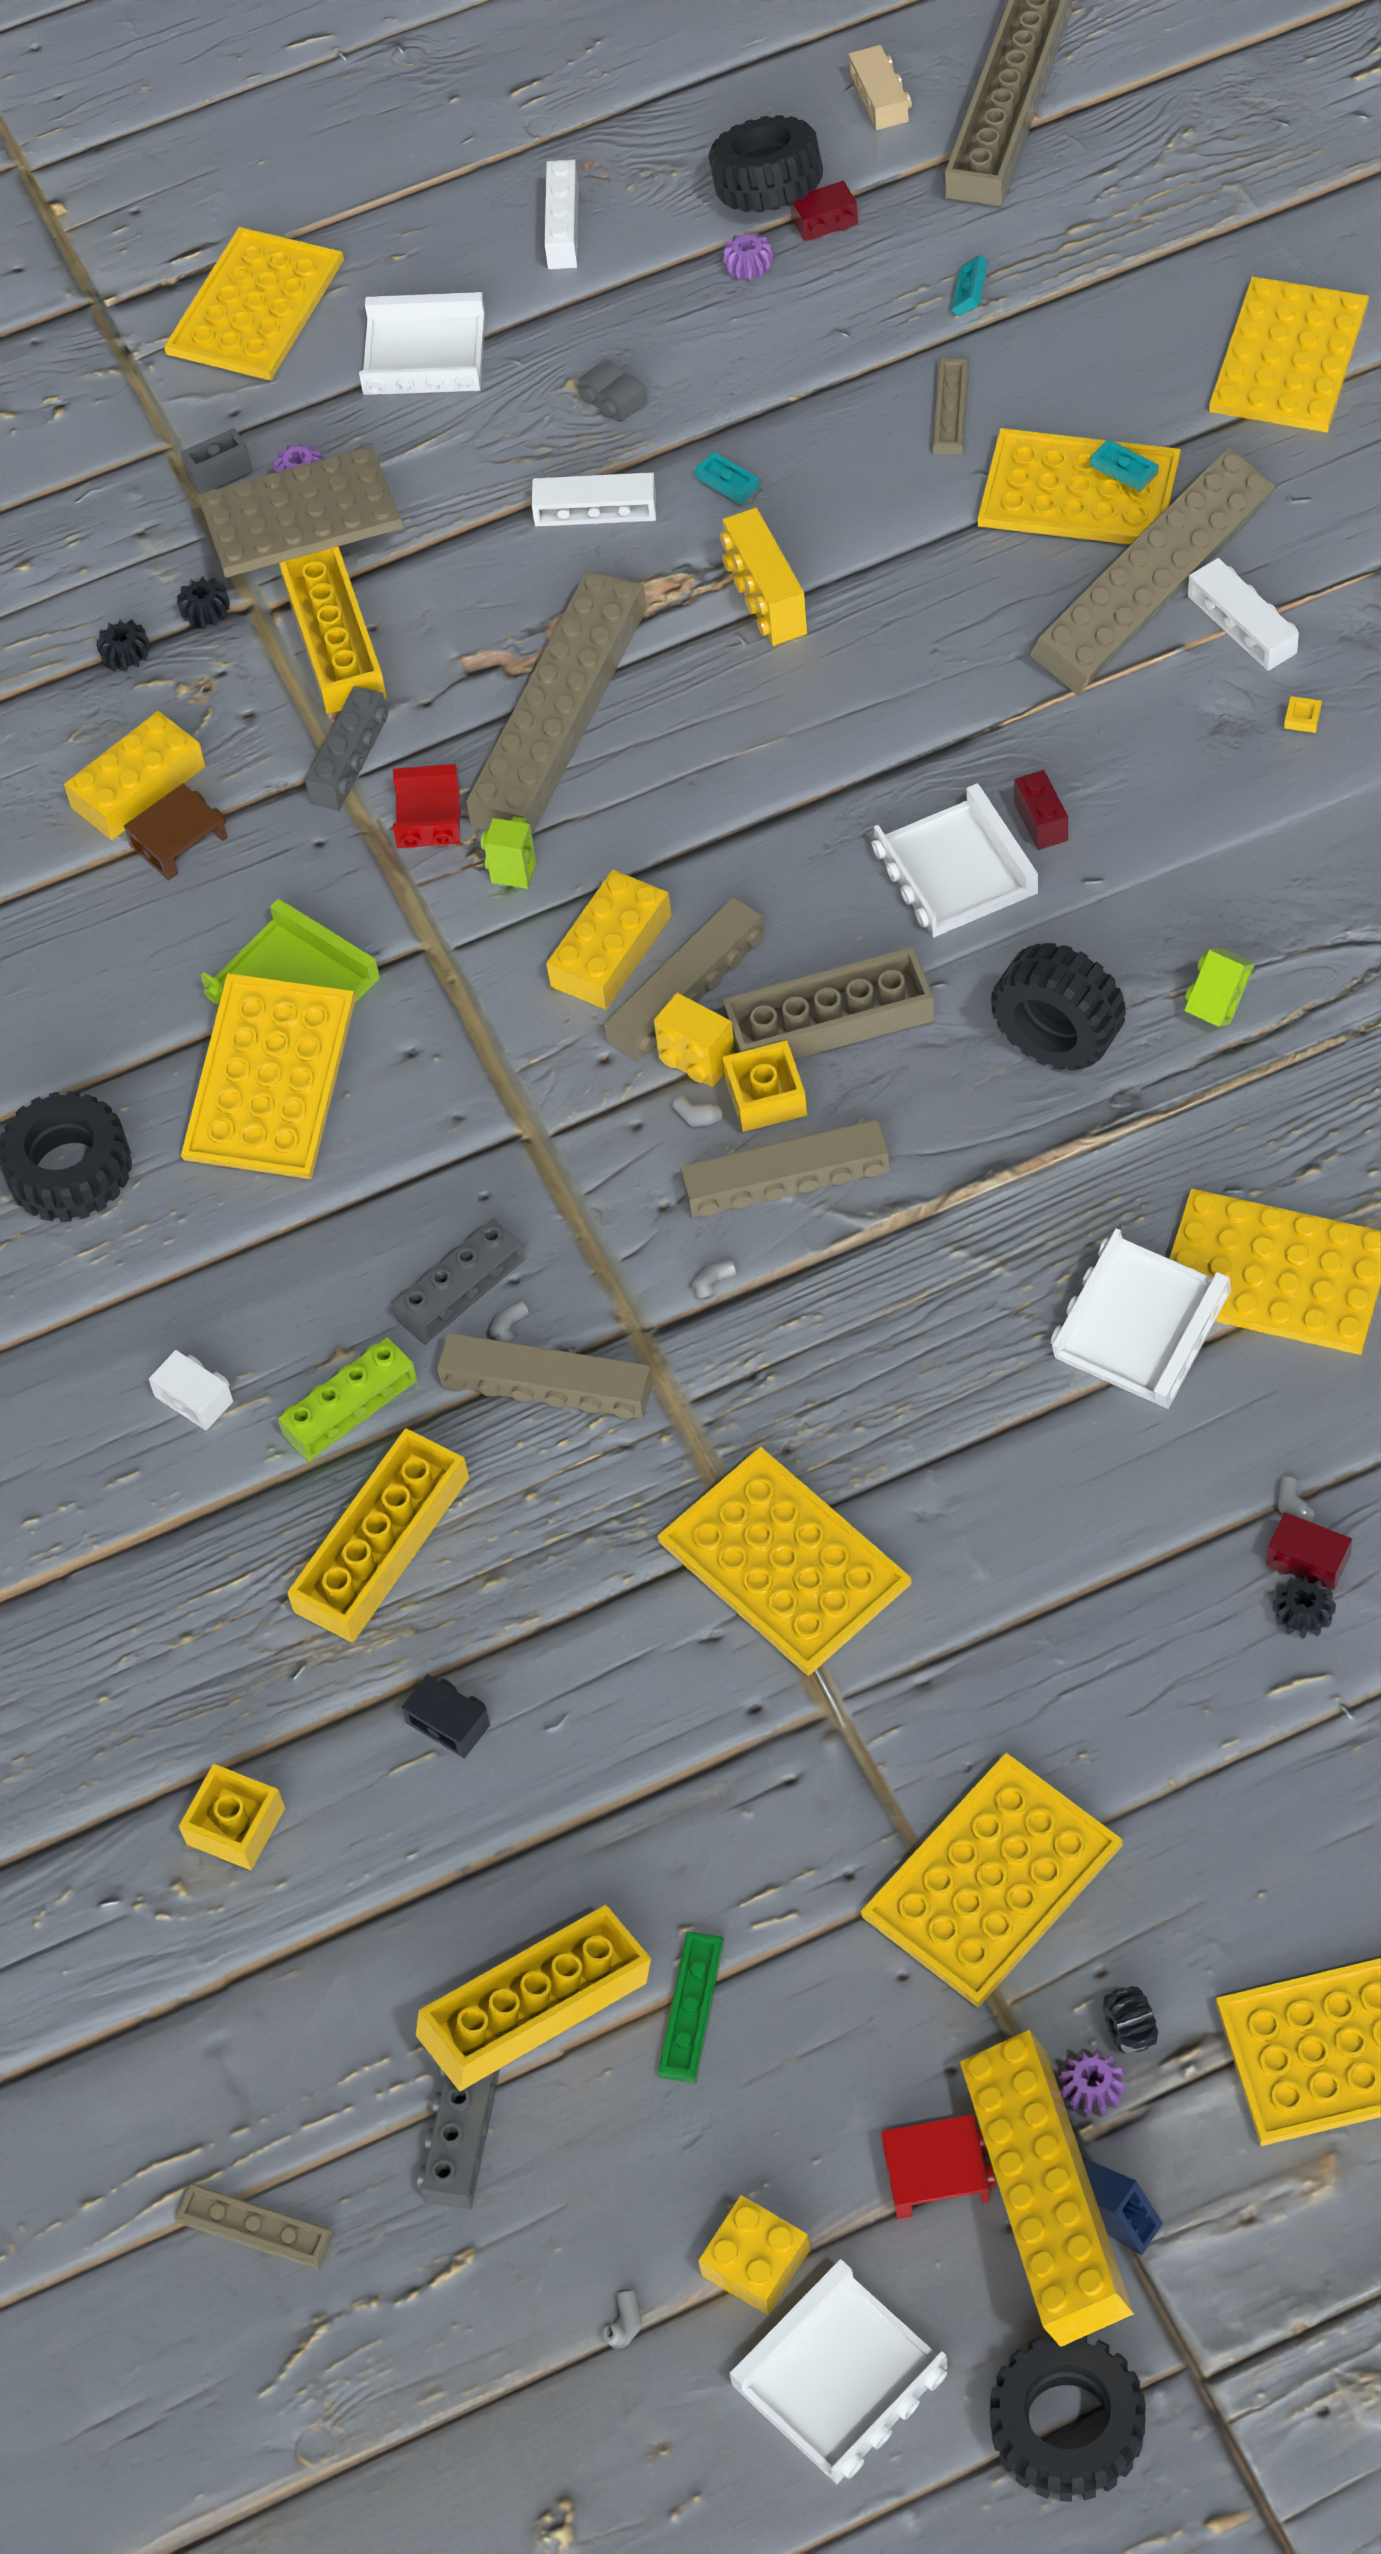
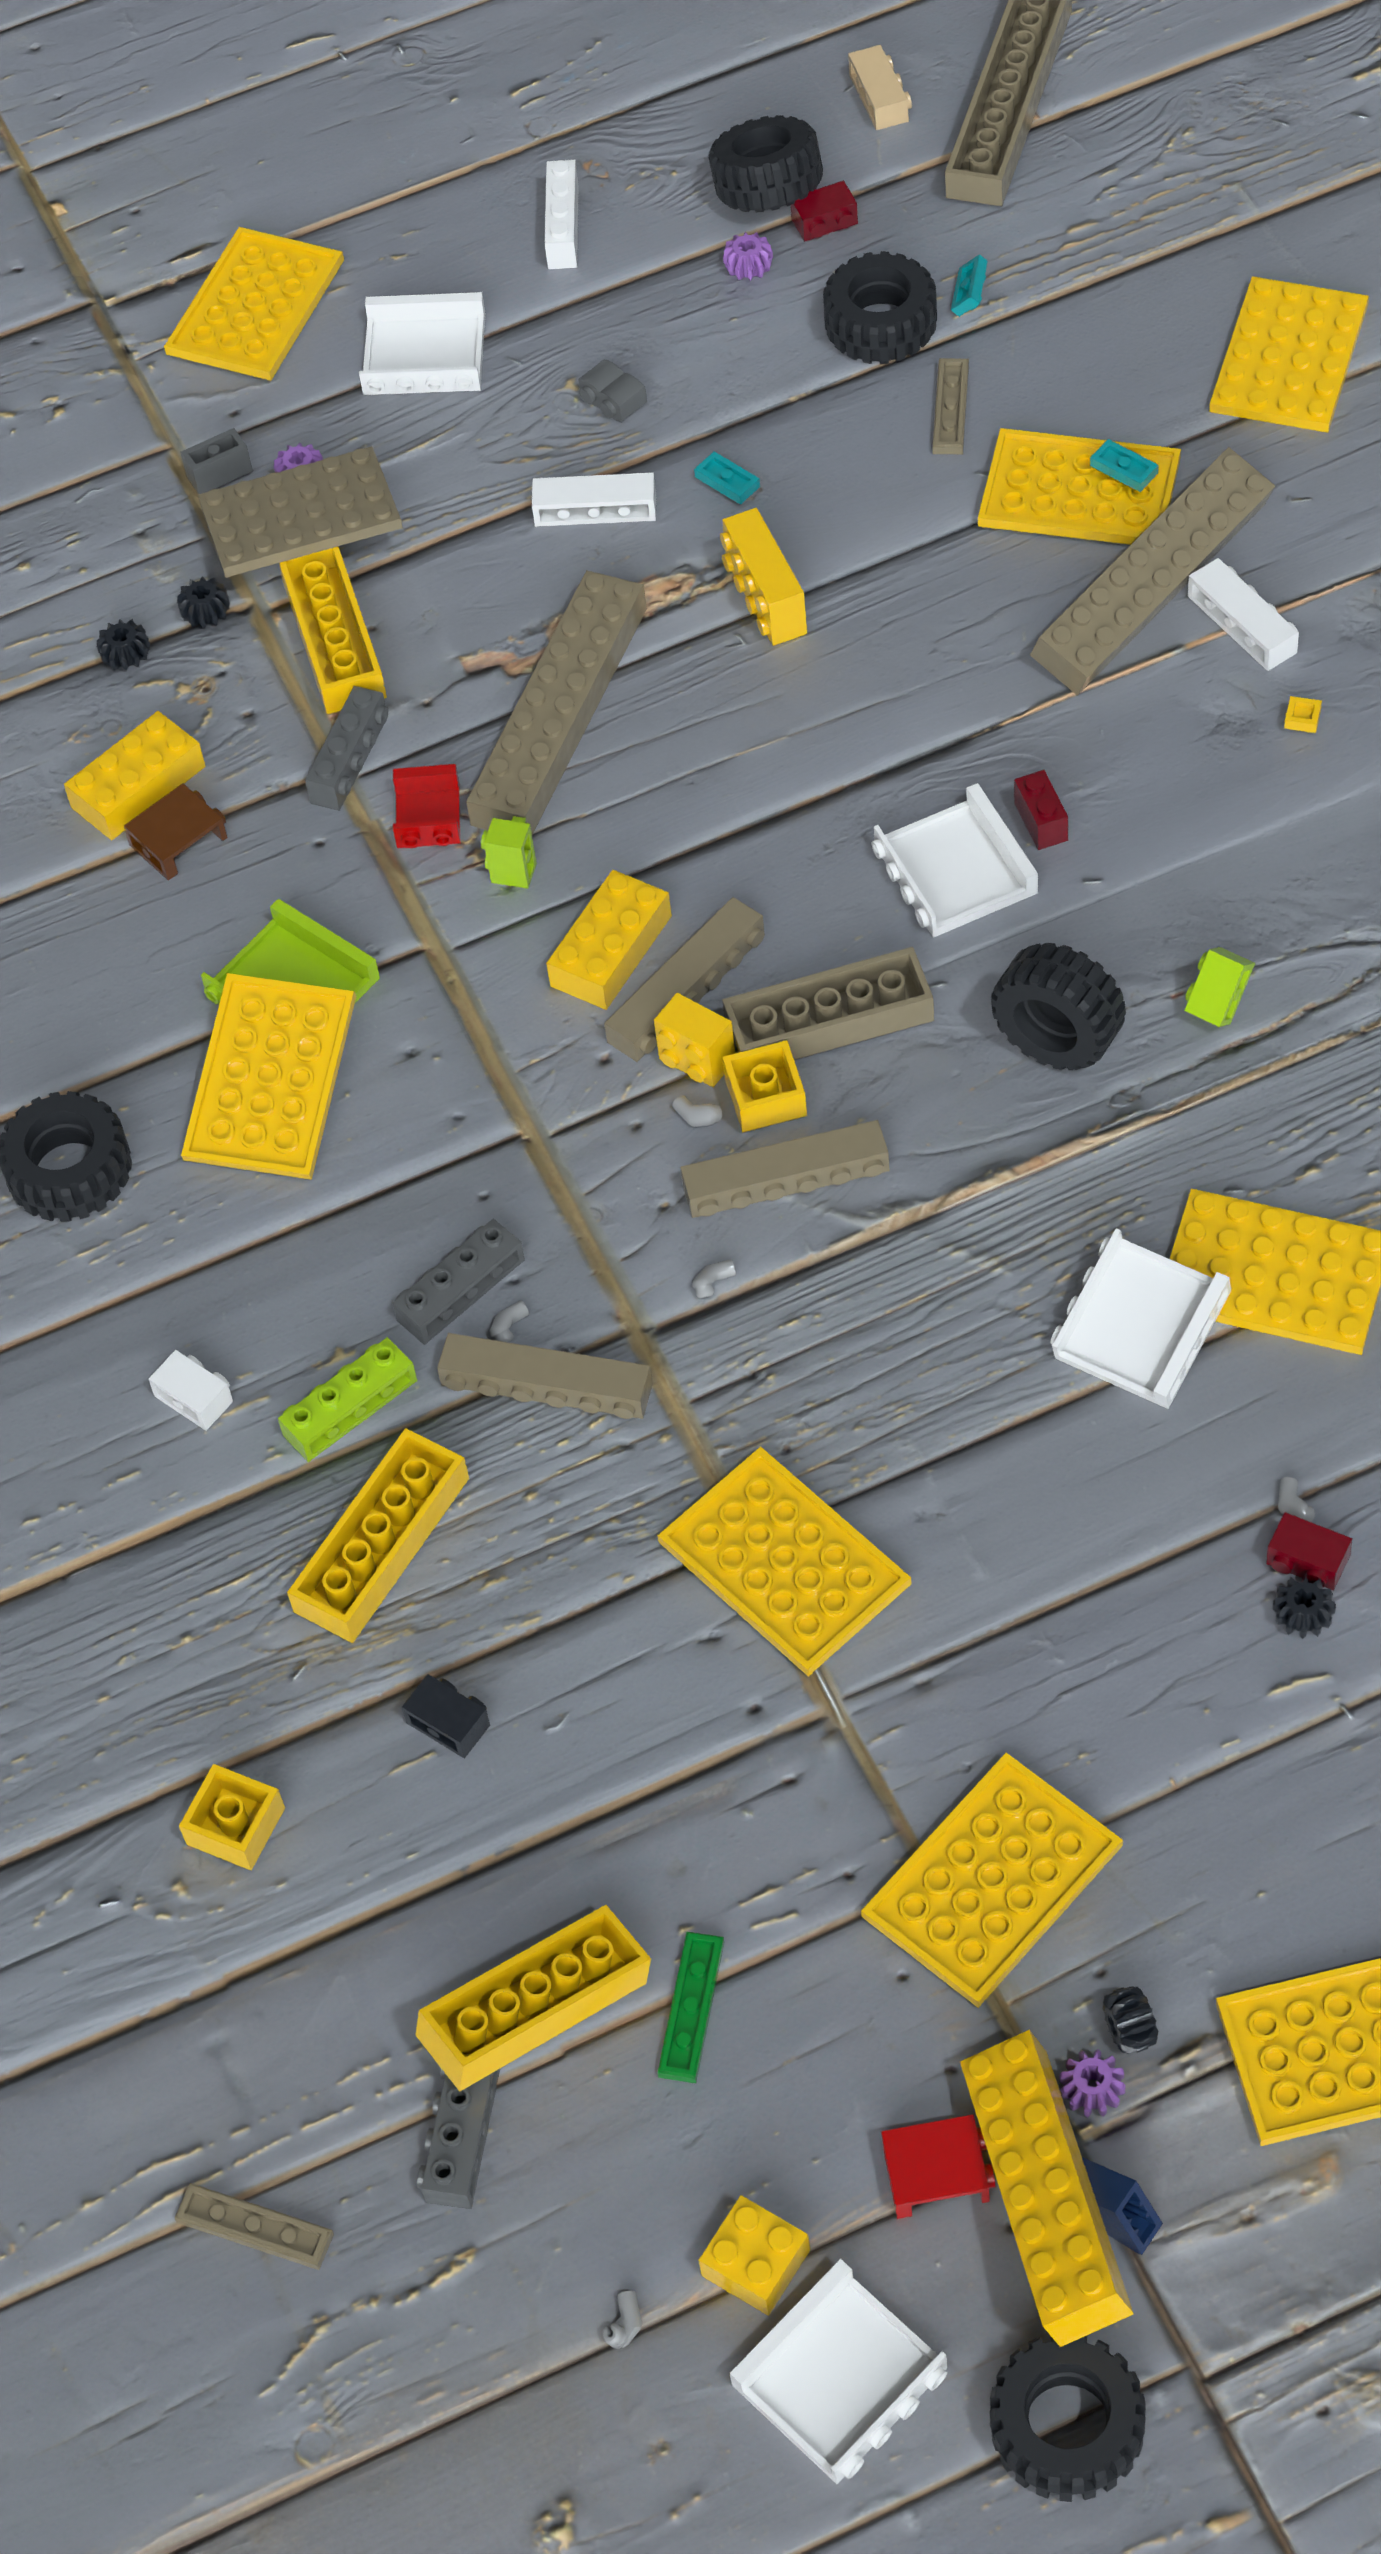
none -> black tyre [823,251,937,364]

